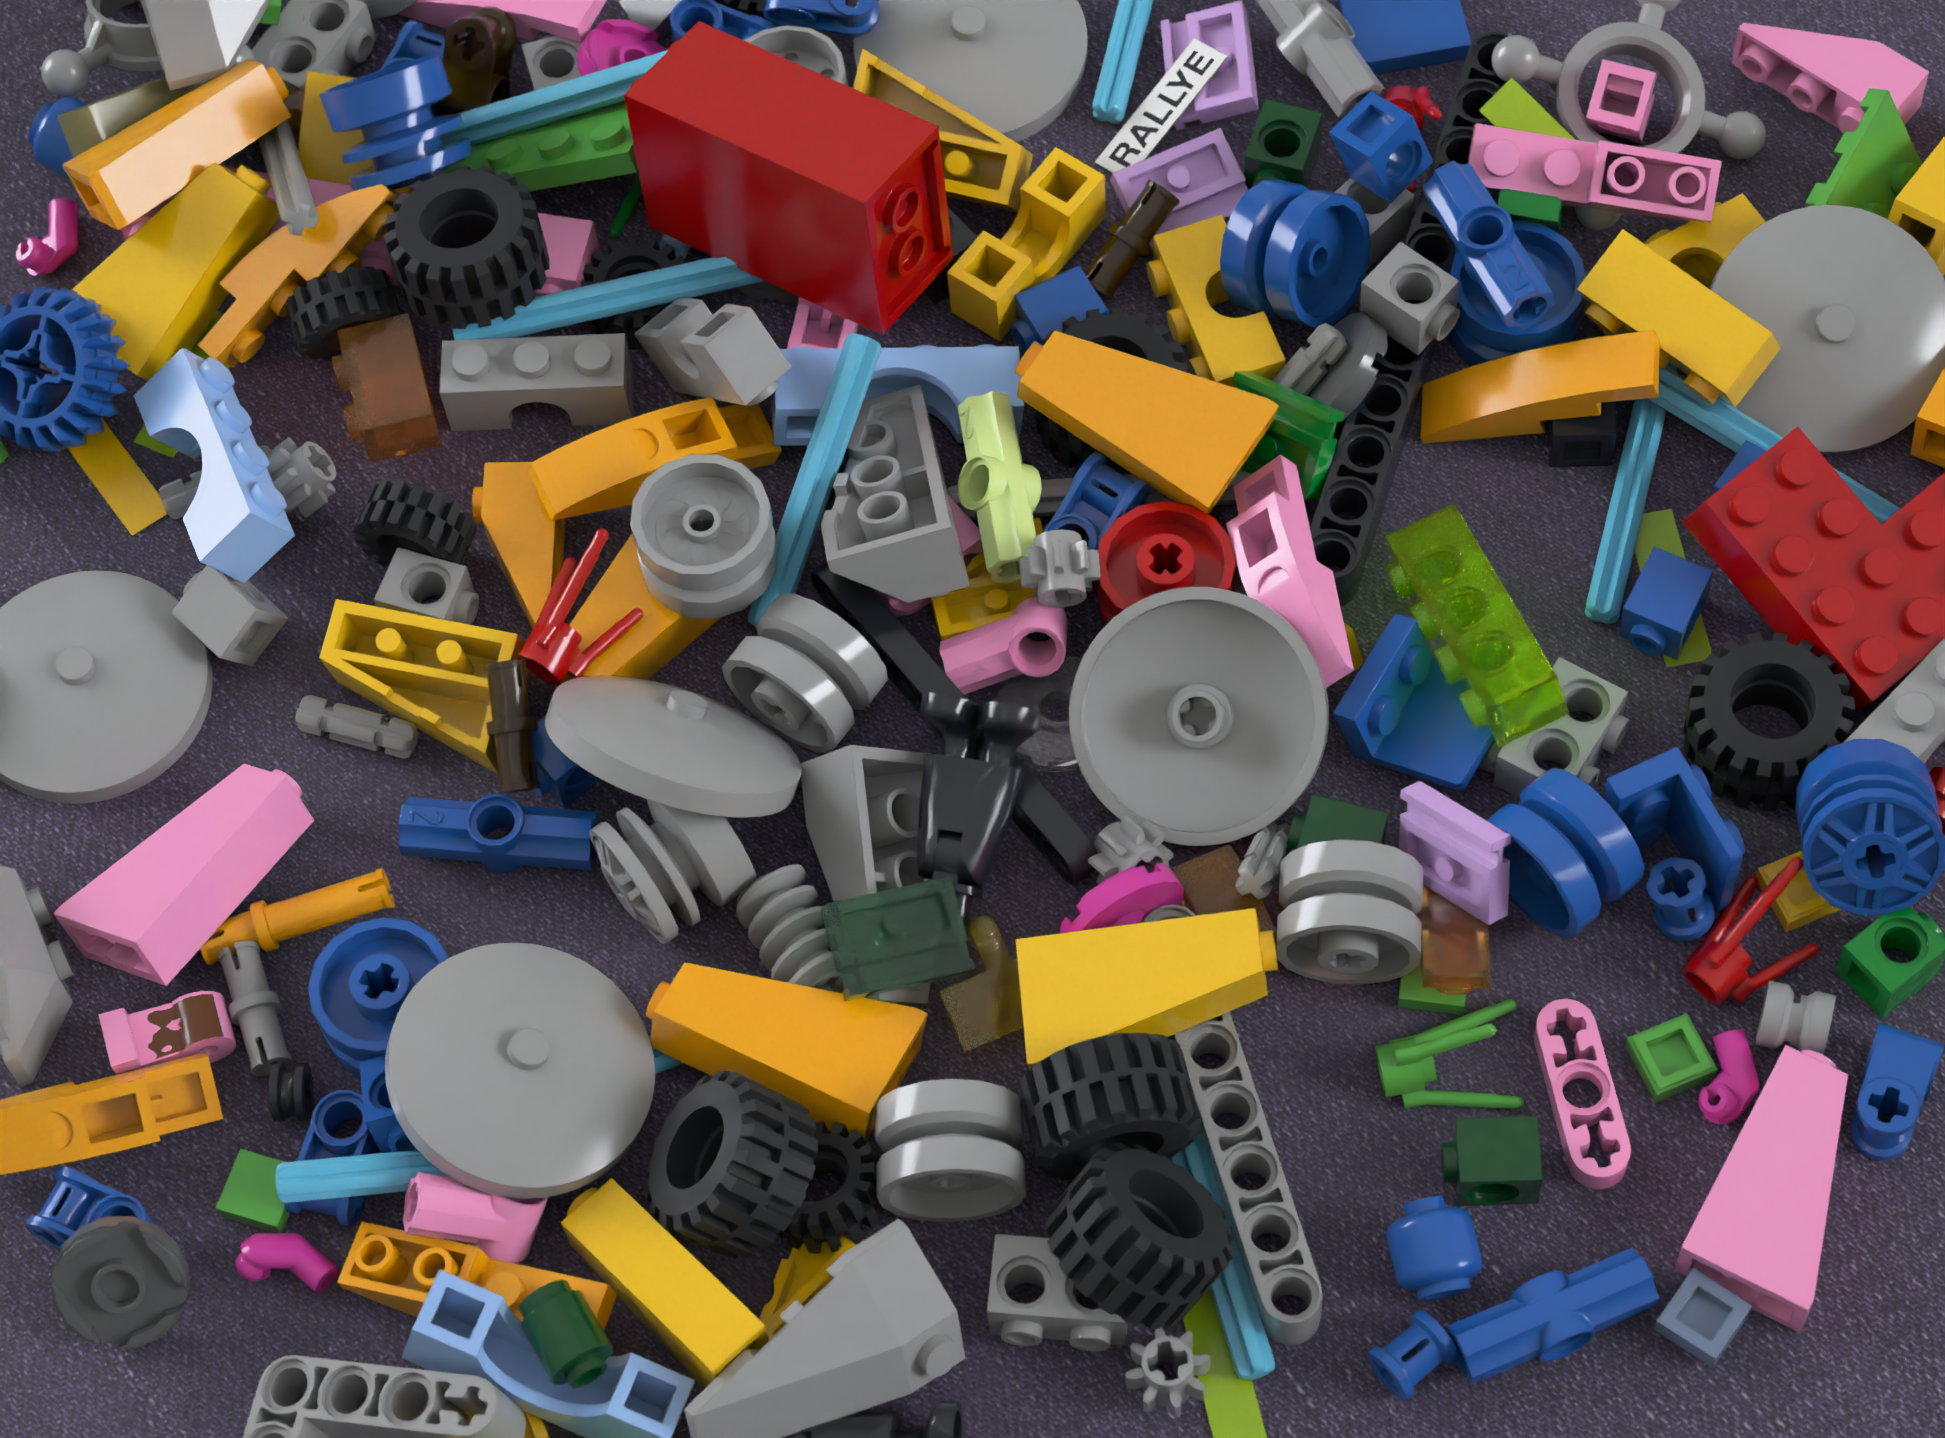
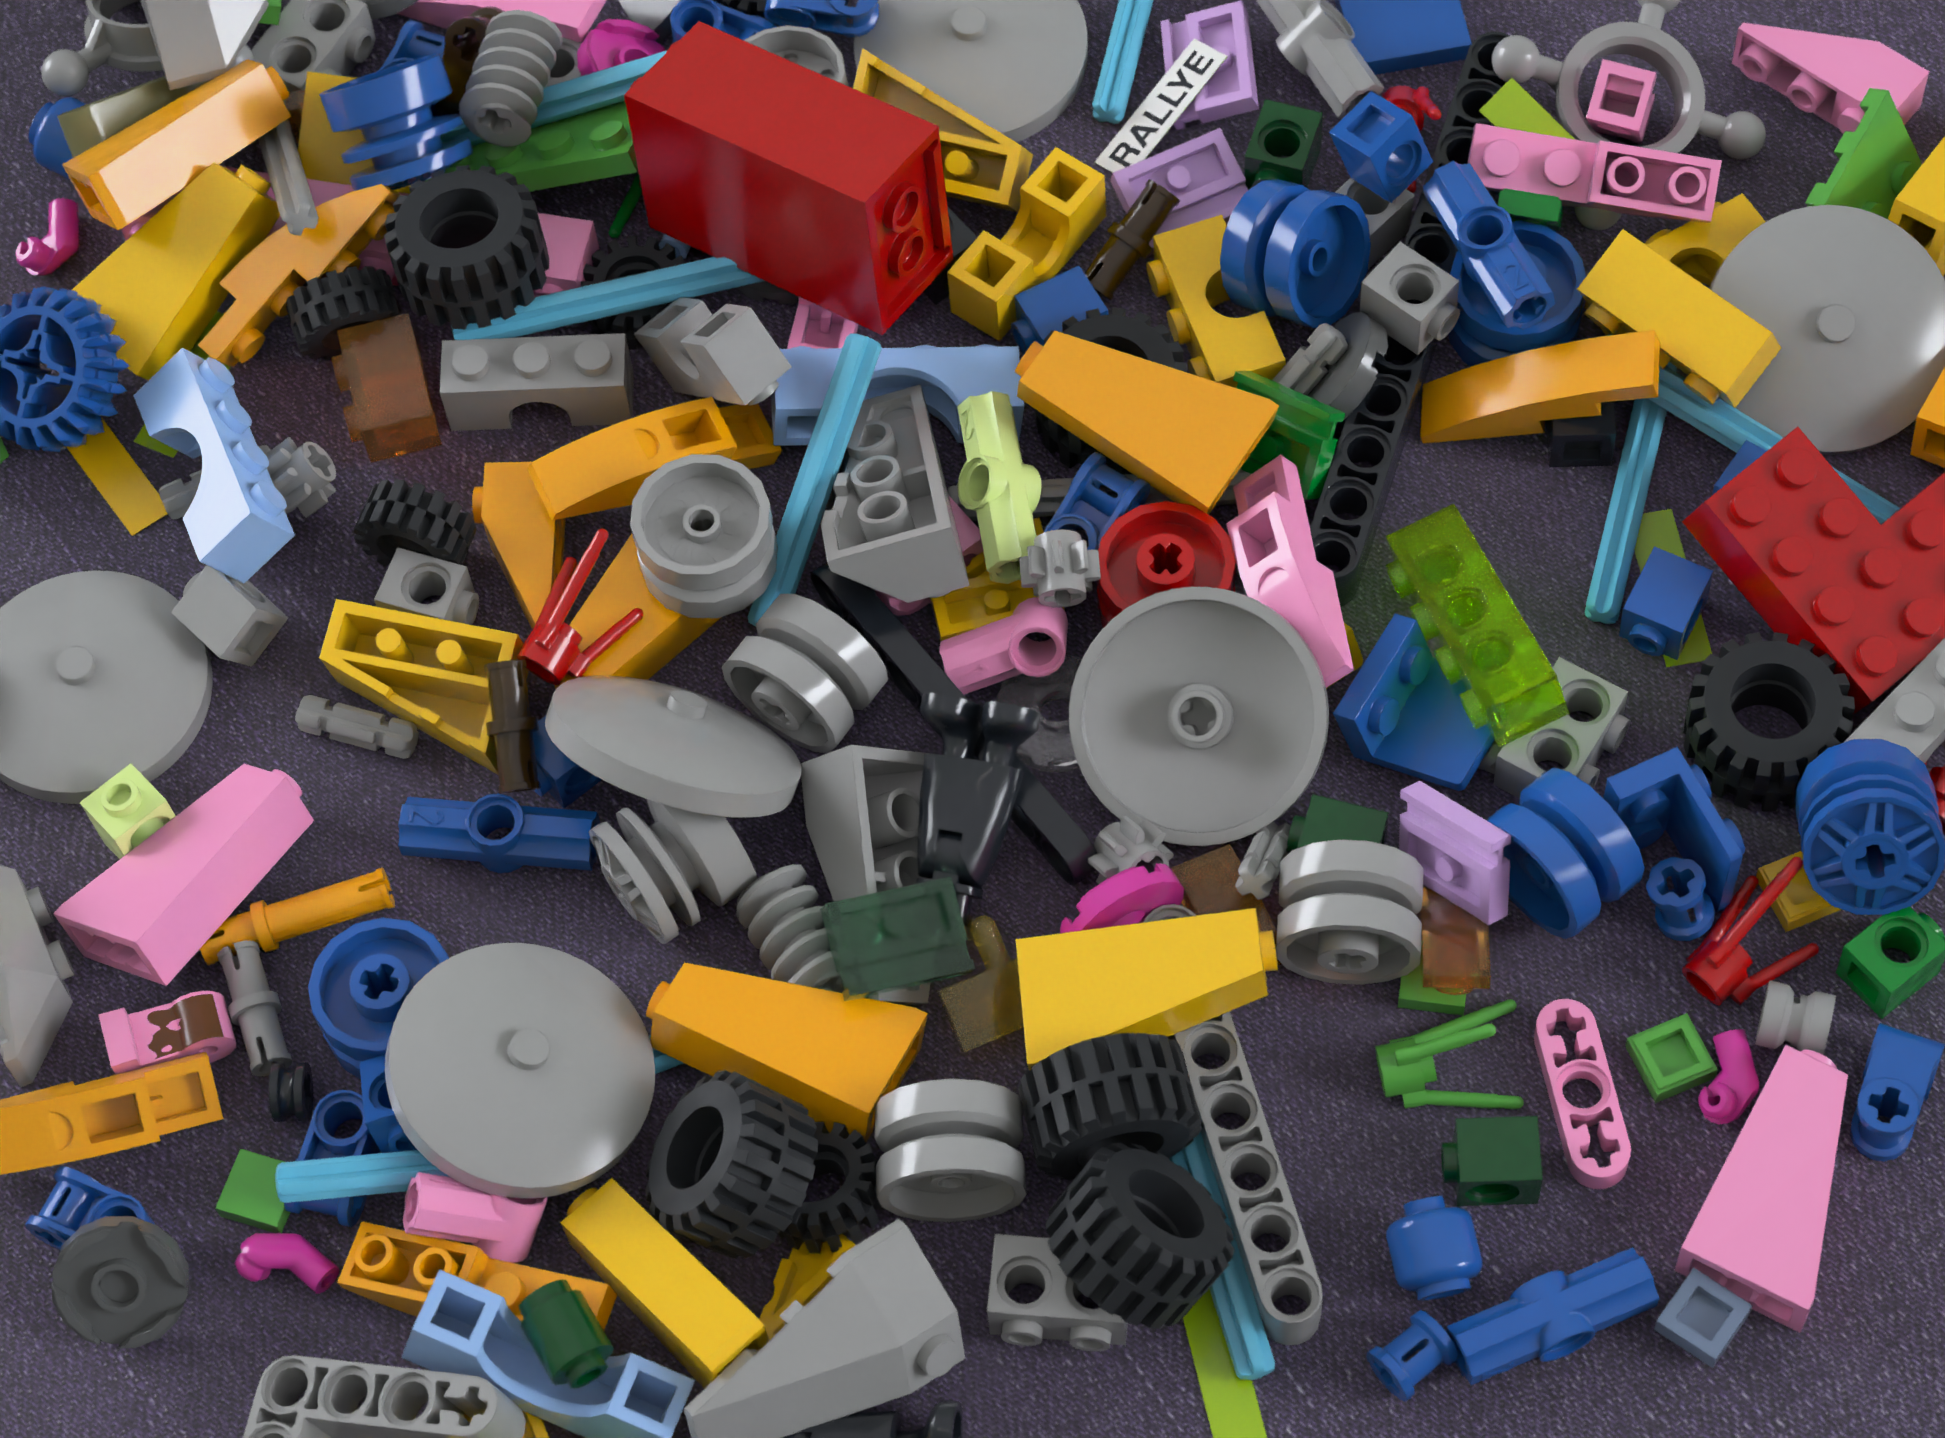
light grey gear [1125,1327,1210,1418] -> none
none -> yellowish green brick [80,763,175,860]
none -> light grey piece [459,10,562,147]

